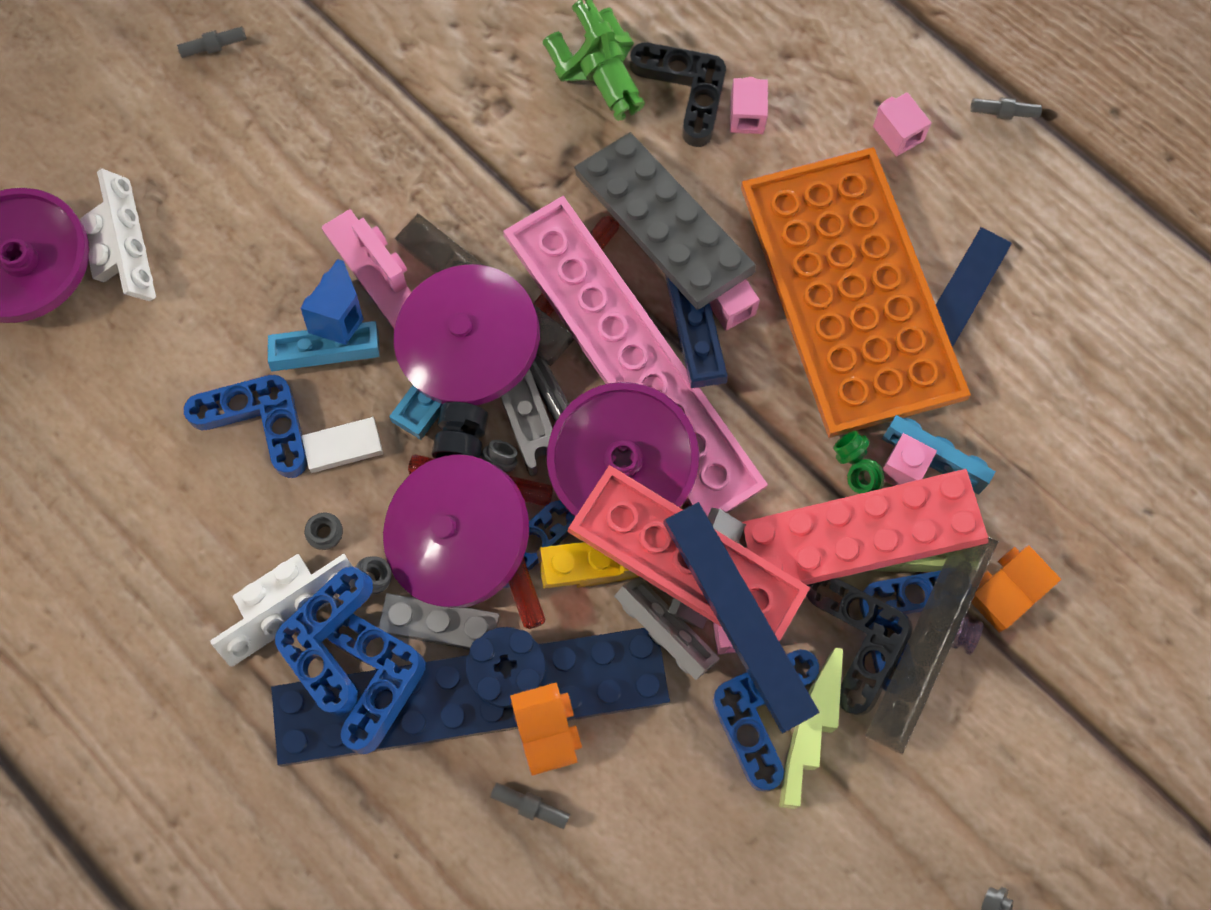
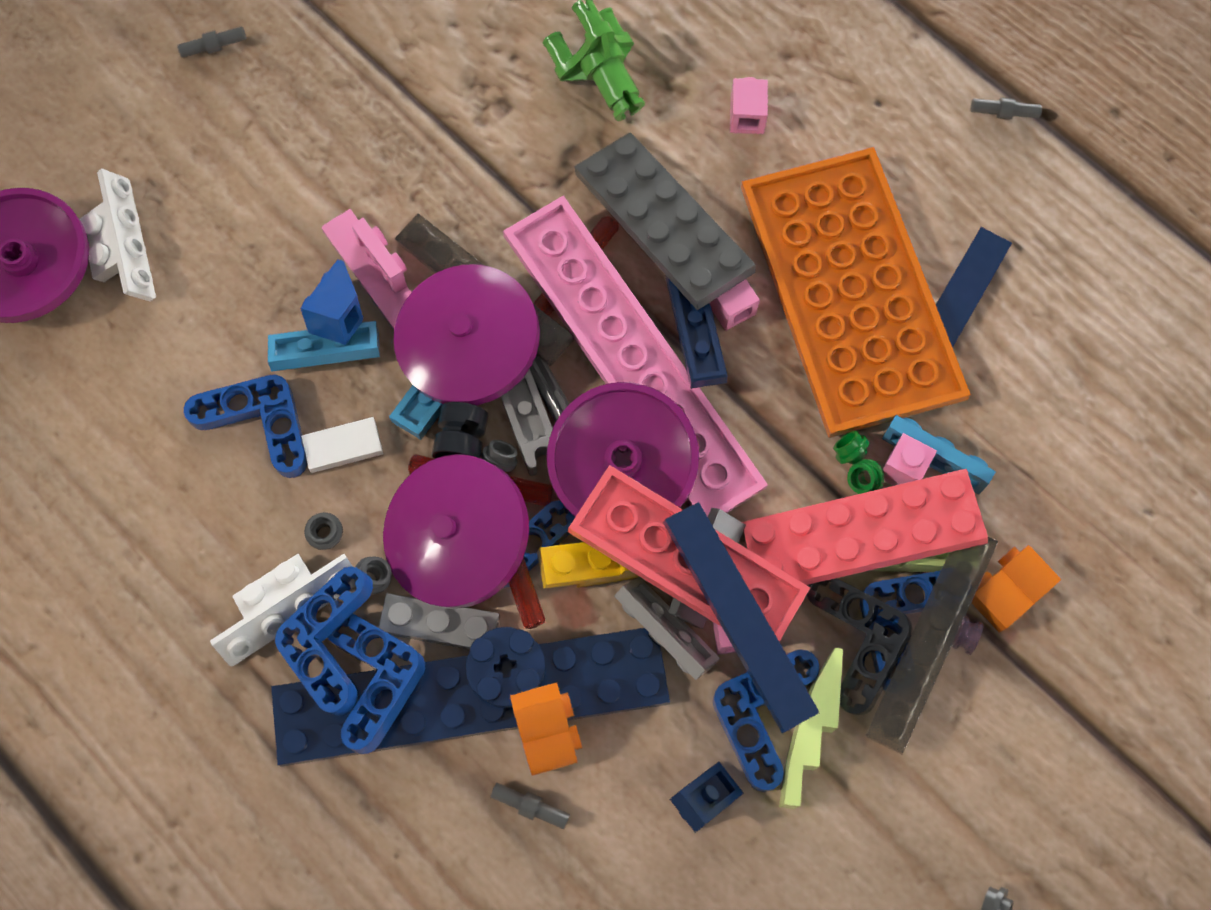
black beam [630,42,726,147] -> none
bright pink brick [873,92,931,157] -> none
none -> dark blue slope [669,761,744,833]

